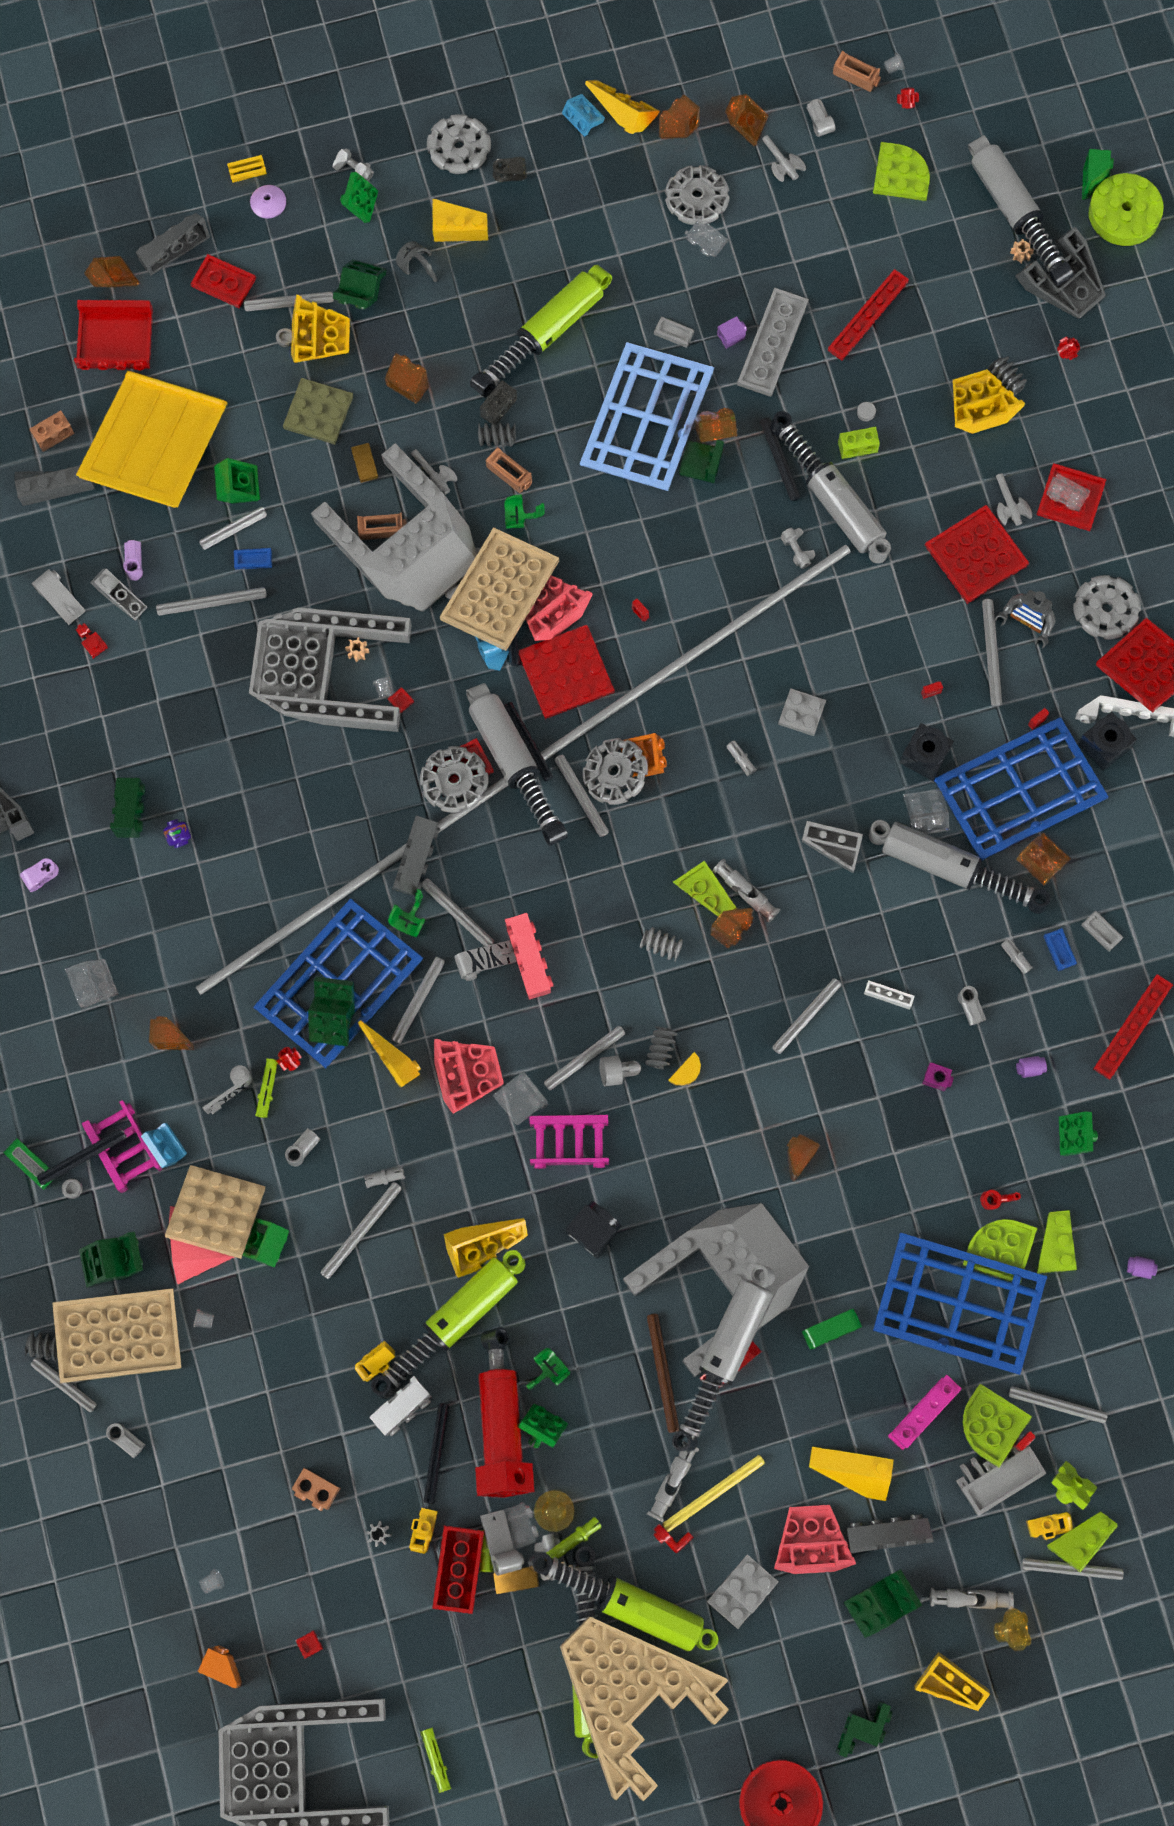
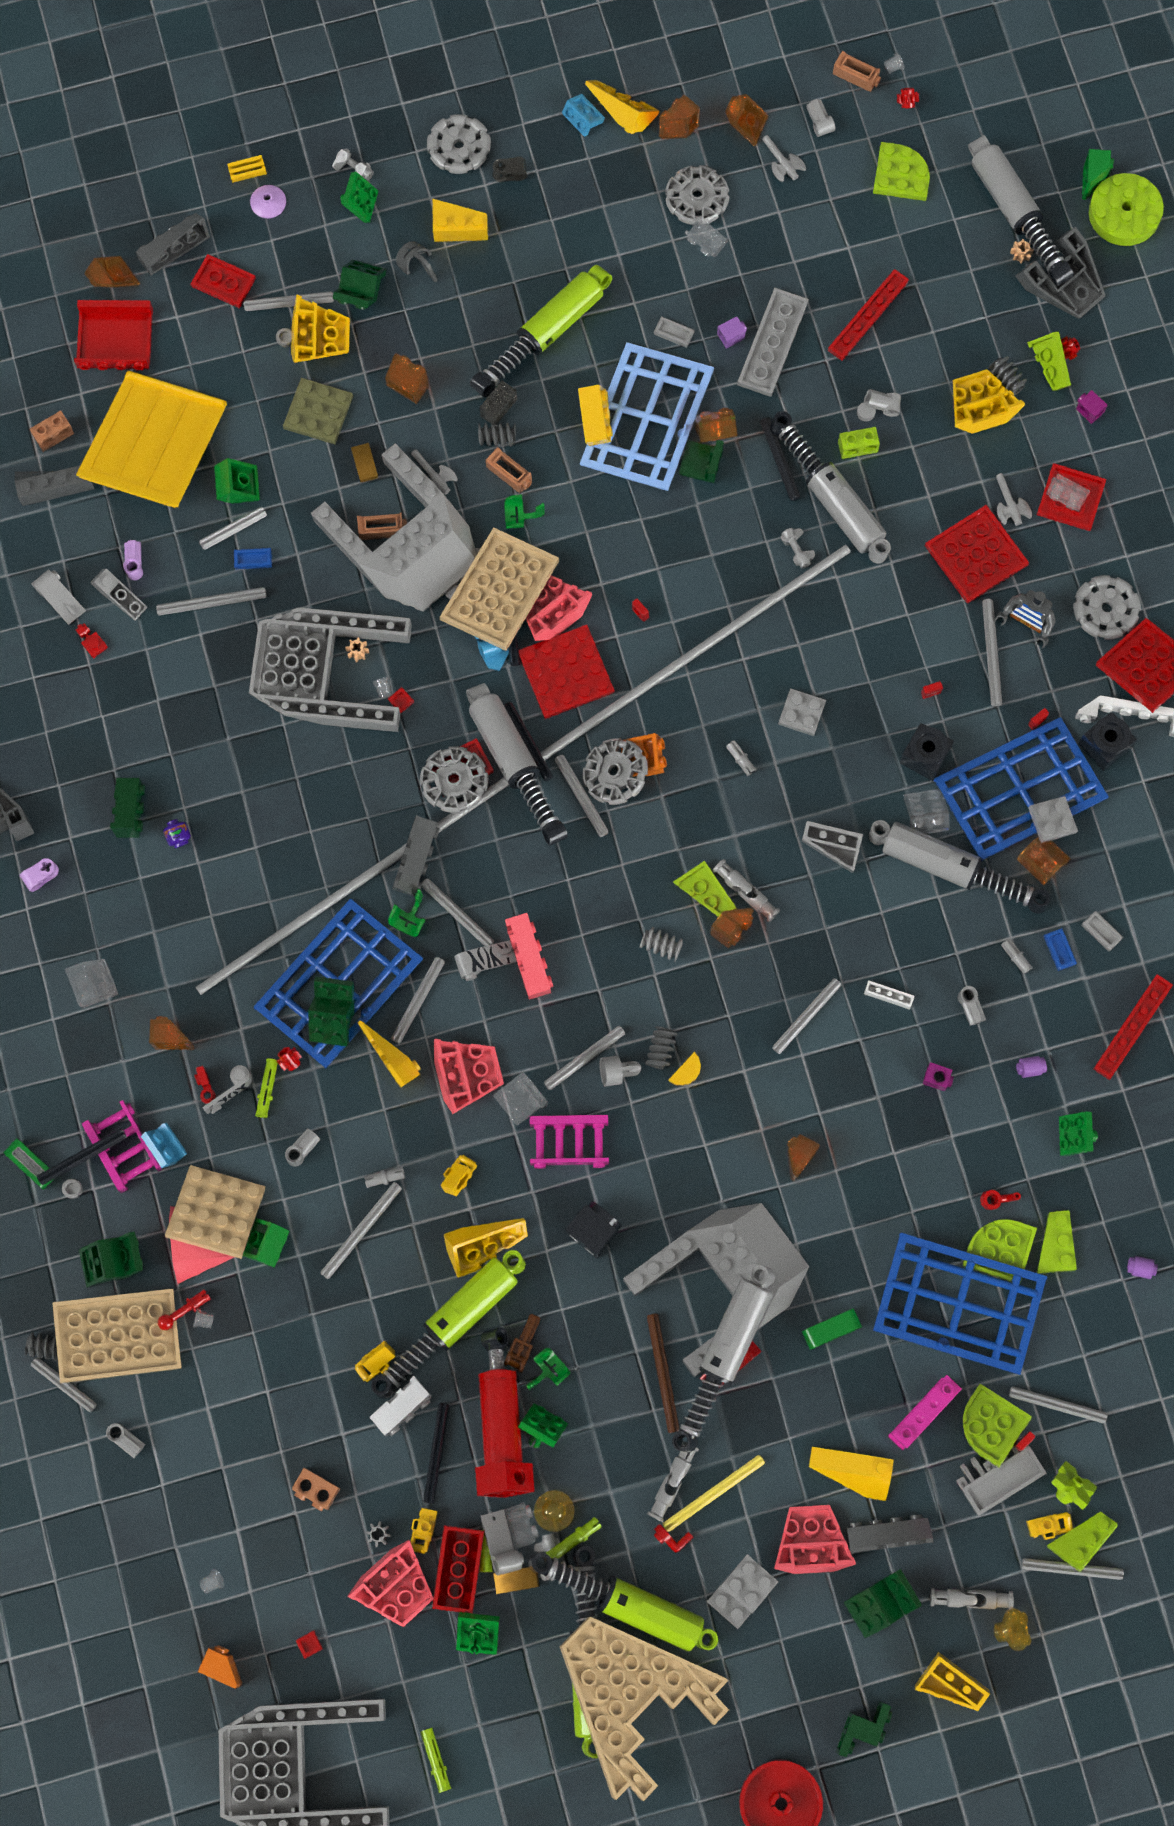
none -> red pin [158,1289,211,1330]
none -> red plate [194,1066,216,1104]
none -> coral wedge [348,1540,433,1627]
none -> yellow piece [441,1155,477,1196]
none -> green plate [456,1612,500,1655]
none -> reddish brown connector [504,1314,540,1373]
none -> yellow wedge [578,385,613,446]
none -> light grey piece [864,389,901,417]
none -> lime wing [1027,332,1071,391]
none -> light grey plate [1028,796,1078,843]
none -> magenta brick [1076,390,1107,424]

